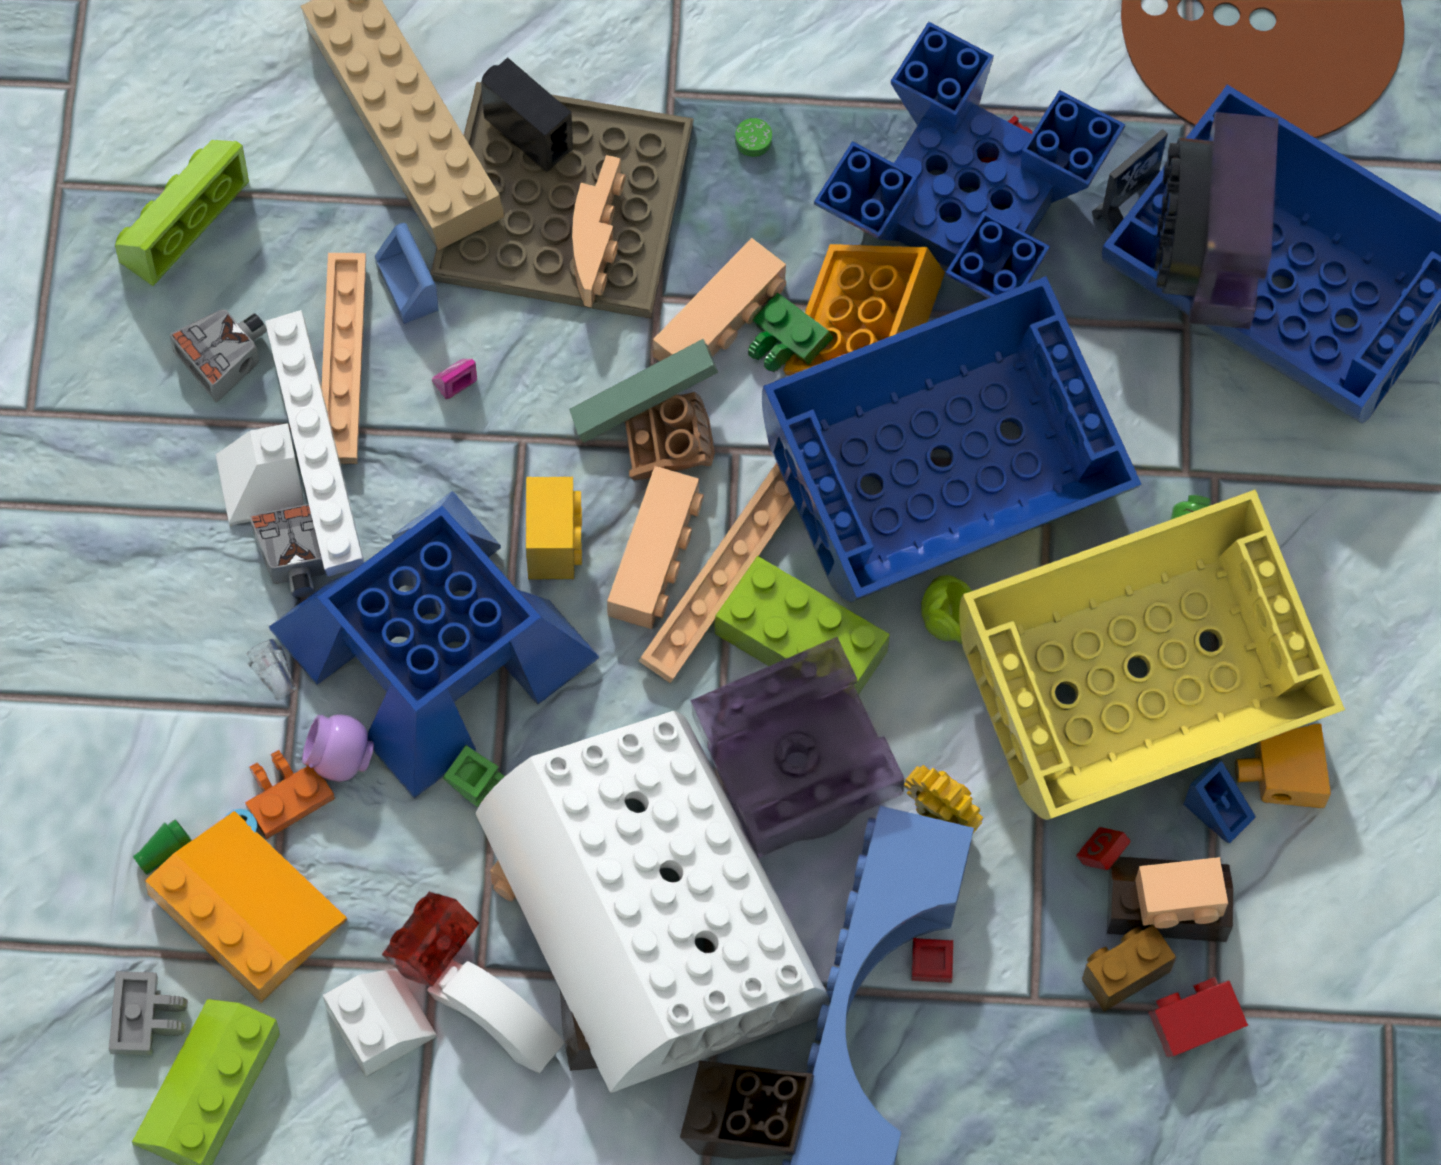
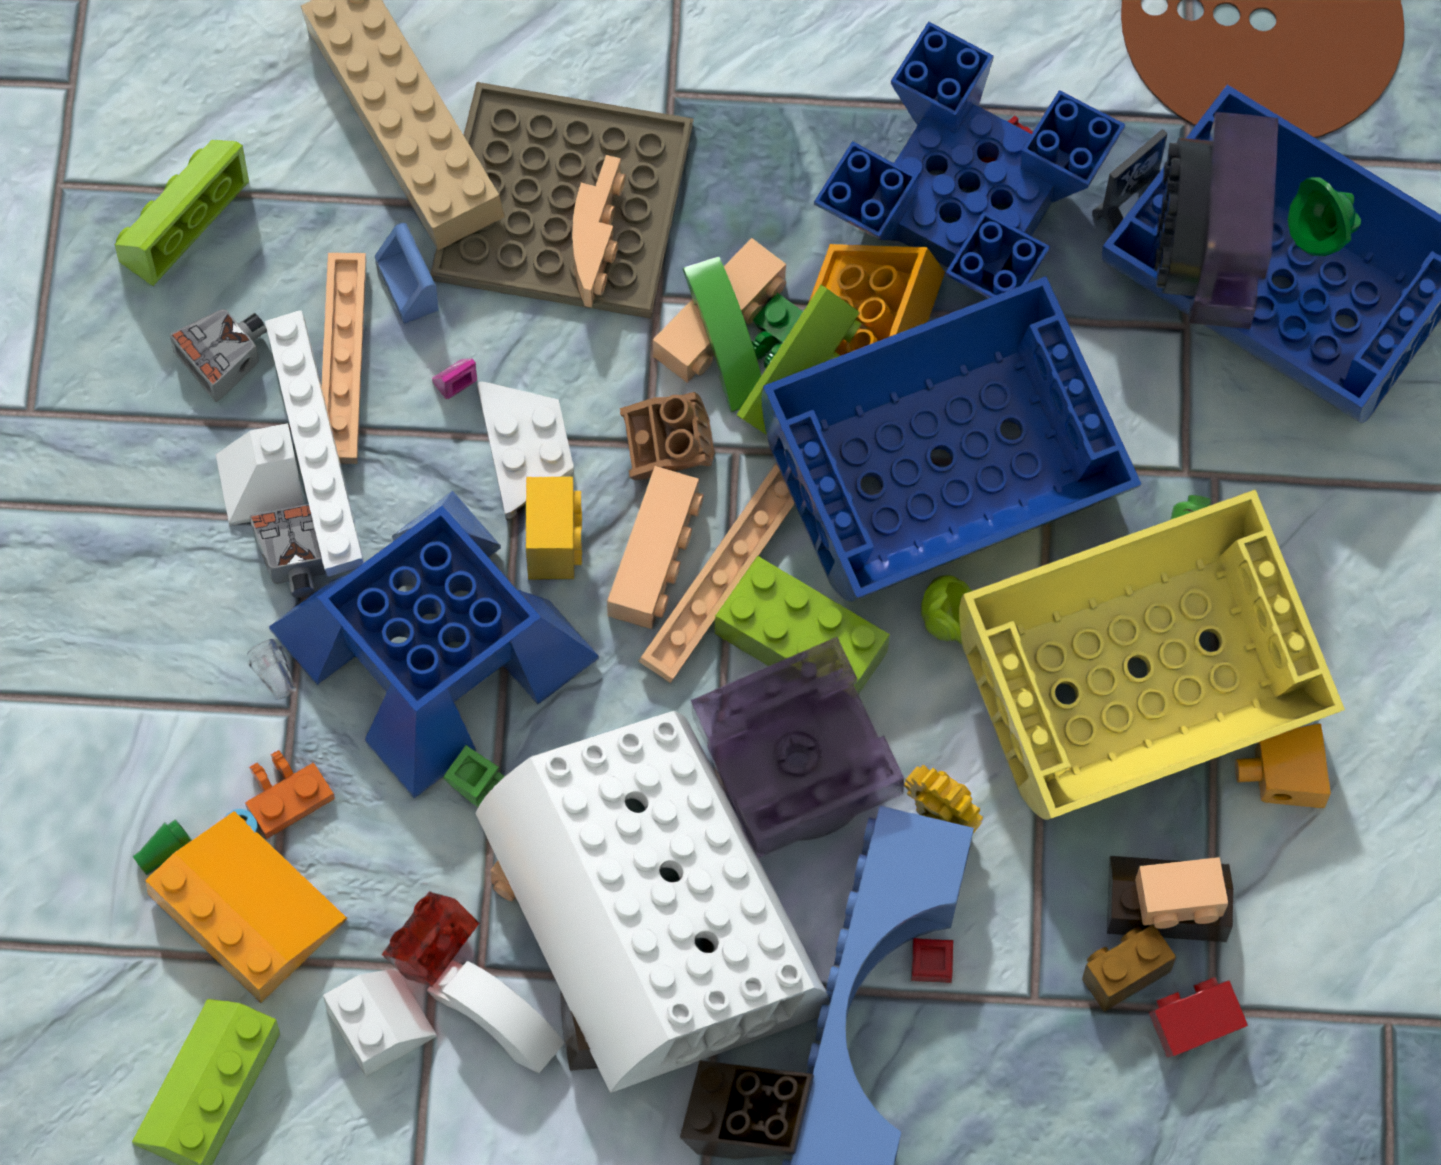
light grey hinge [109,971,188,1055] -> none
lavender piece [302,714,374,782] -> none
black brick [481,57,573,172] -> none
sand green tile [569,339,719,443] -> none
bright green tile [735,118,772,157] -> none
red tile [1076,827,1131,870] -> none
blue slope [1183,758,1256,843] -> none
none -> white wing [477,381,574,519]
none -> bright green slope [683,257,762,412]
none -> lime slope [736,285,862,435]
none -> green helmet [1287,177,1361,256]

